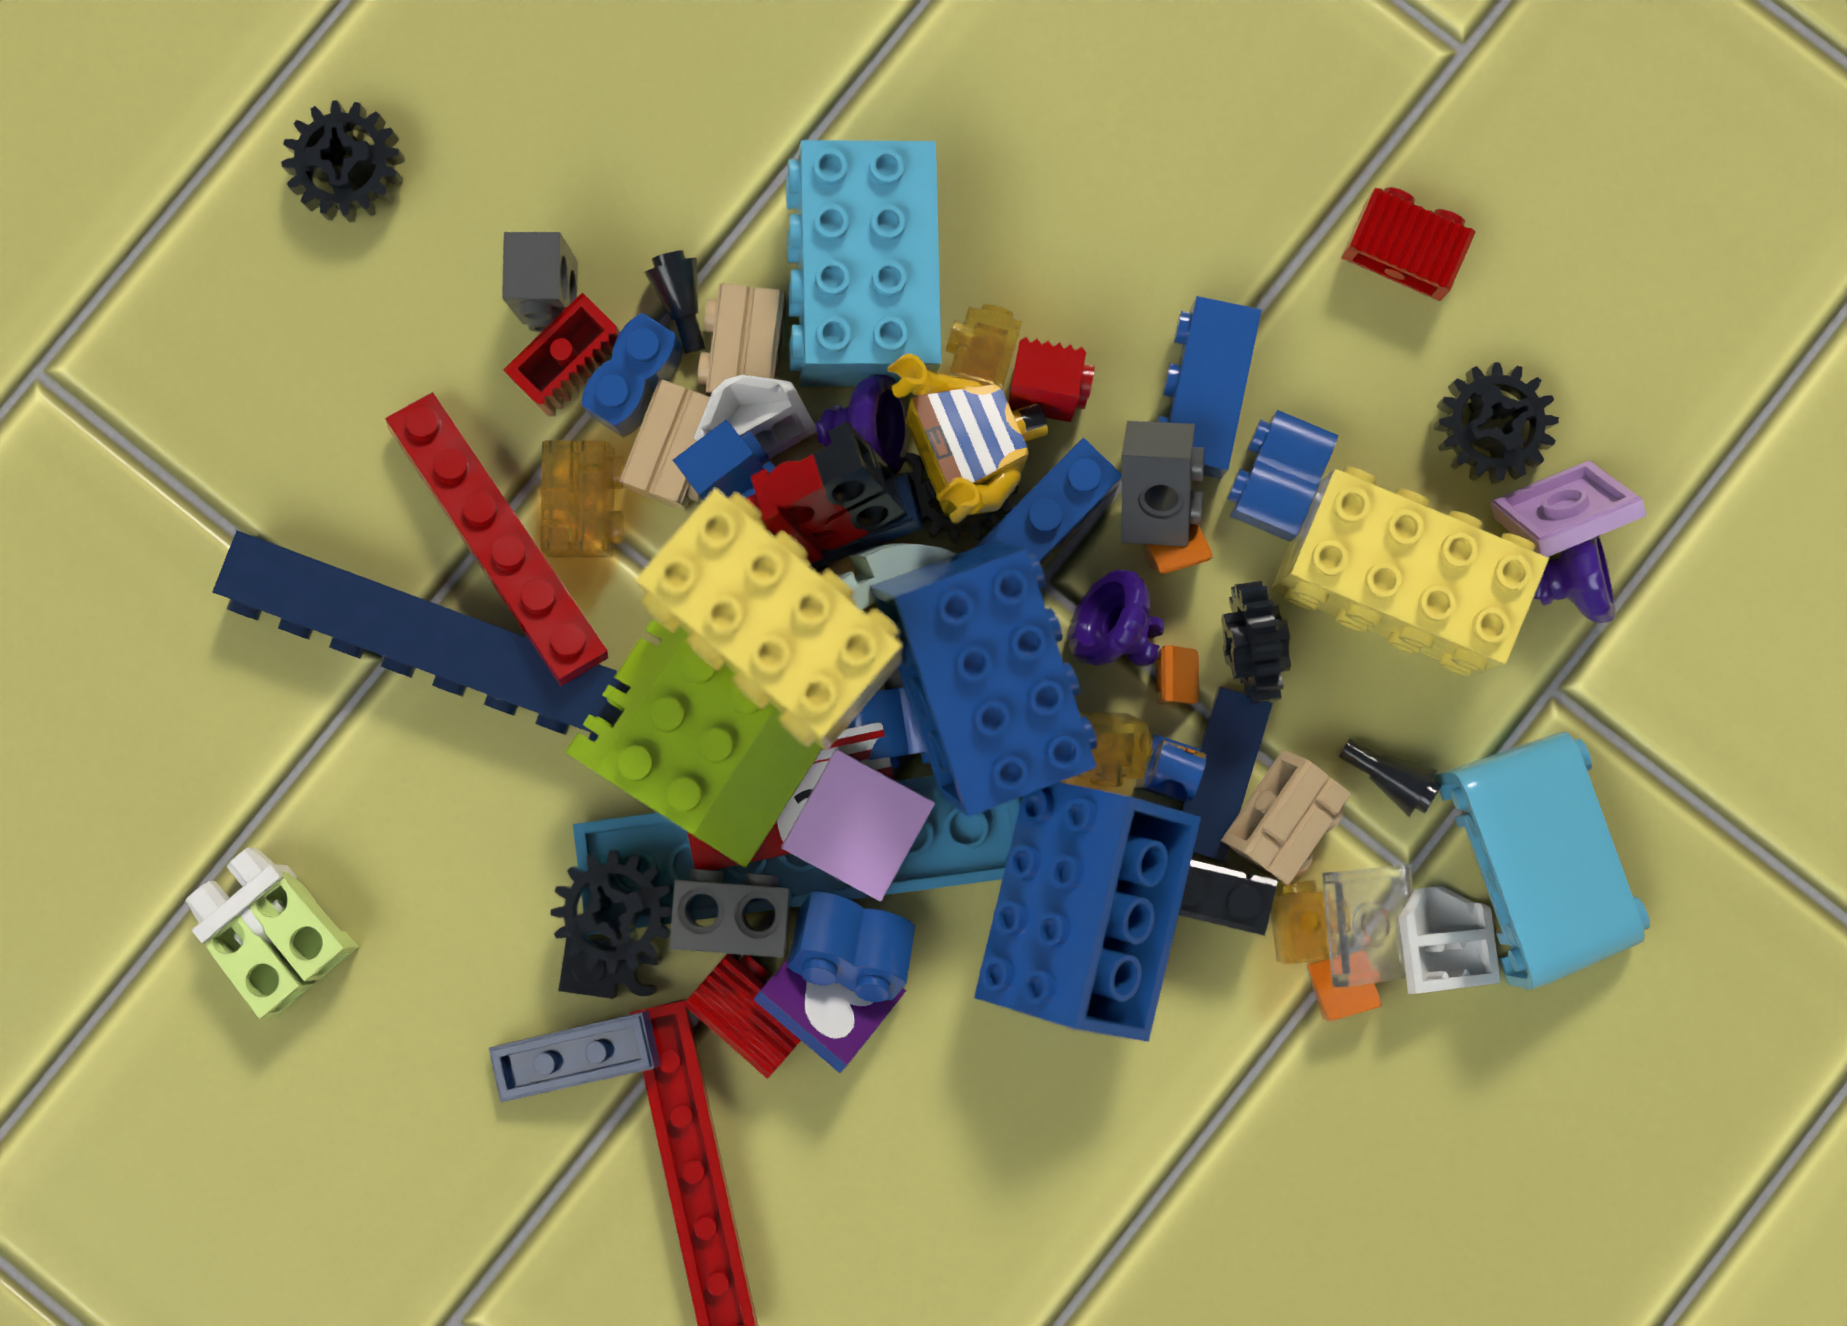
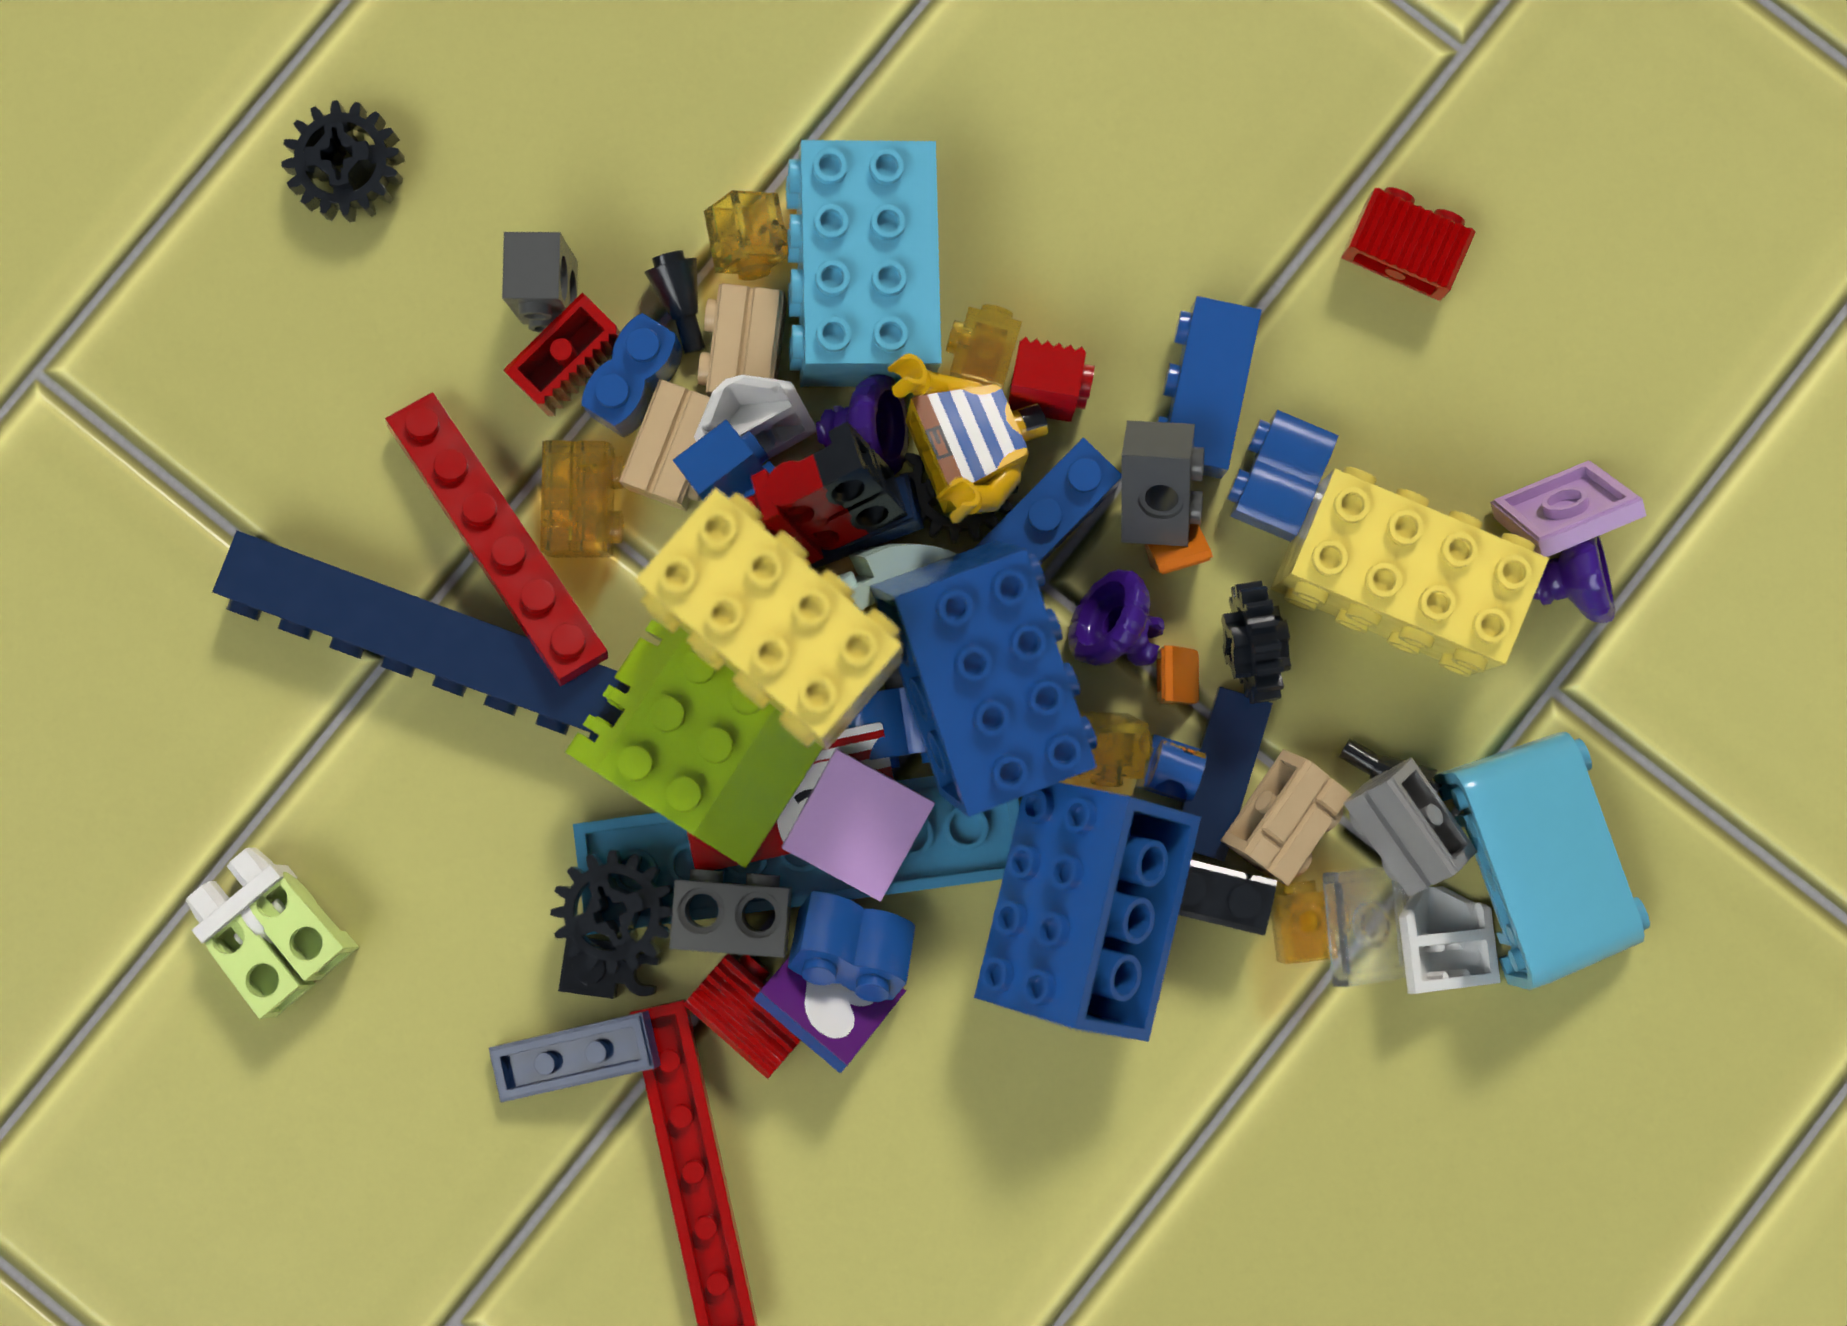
orange slope [1307,950,1382,1021] -> none
black gear [1433,362,1559,484] -> none
none -> clear yellow brick [704,190,788,281]
none -> light grey brick [1344,757,1477,897]

